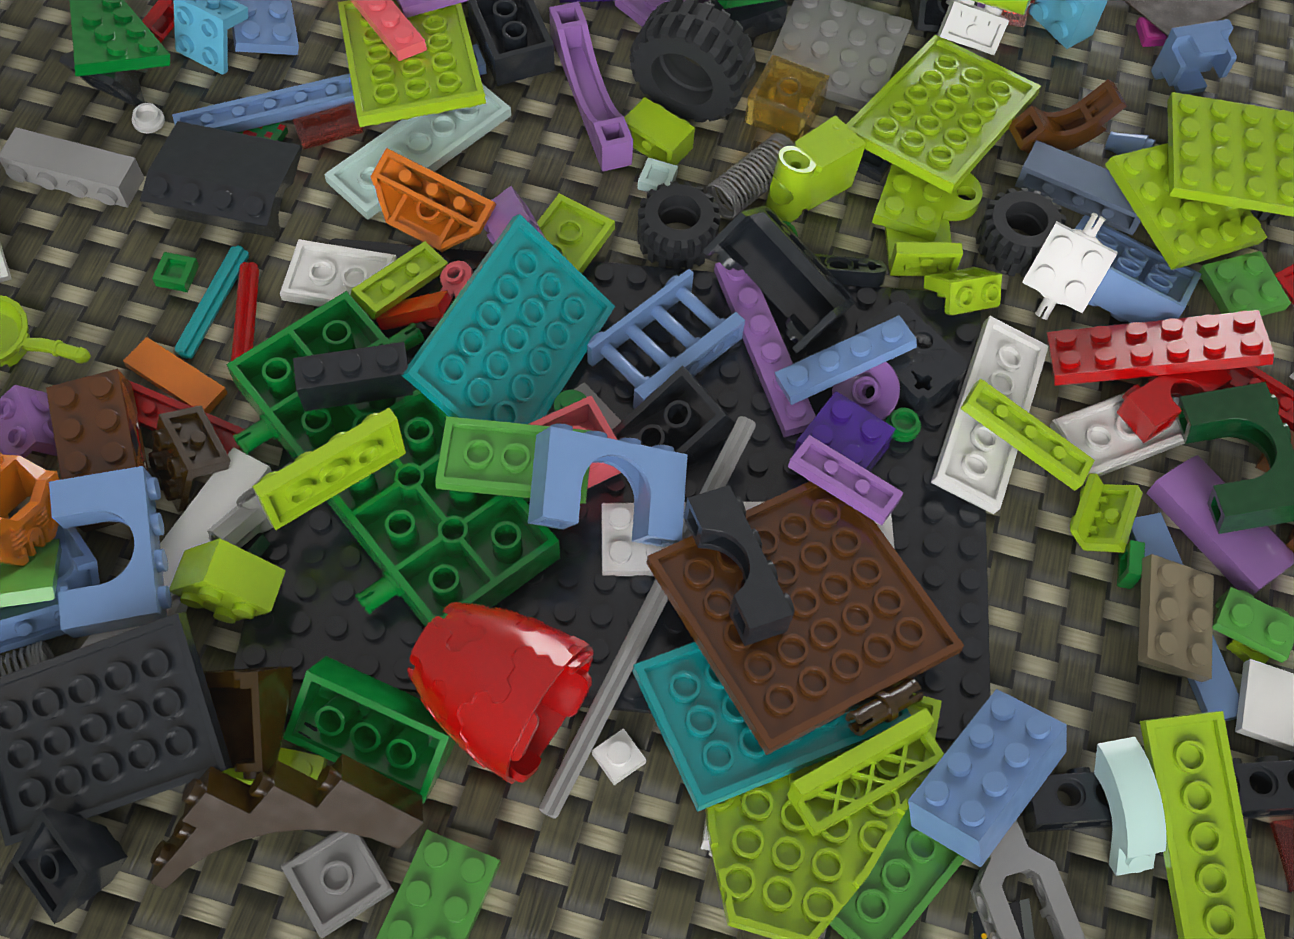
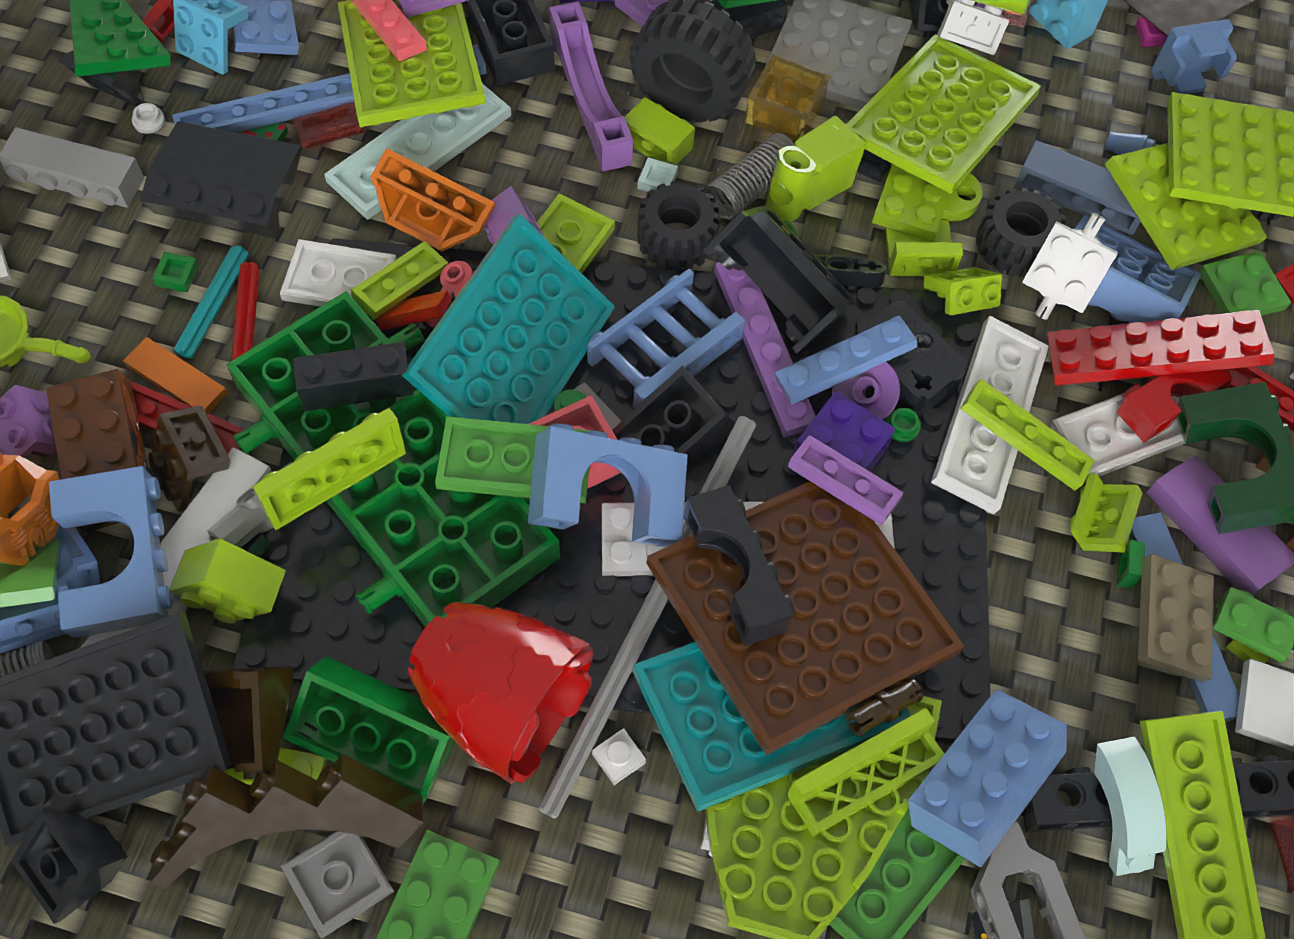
reddish brown arch [1009,79,1127,153] -> none

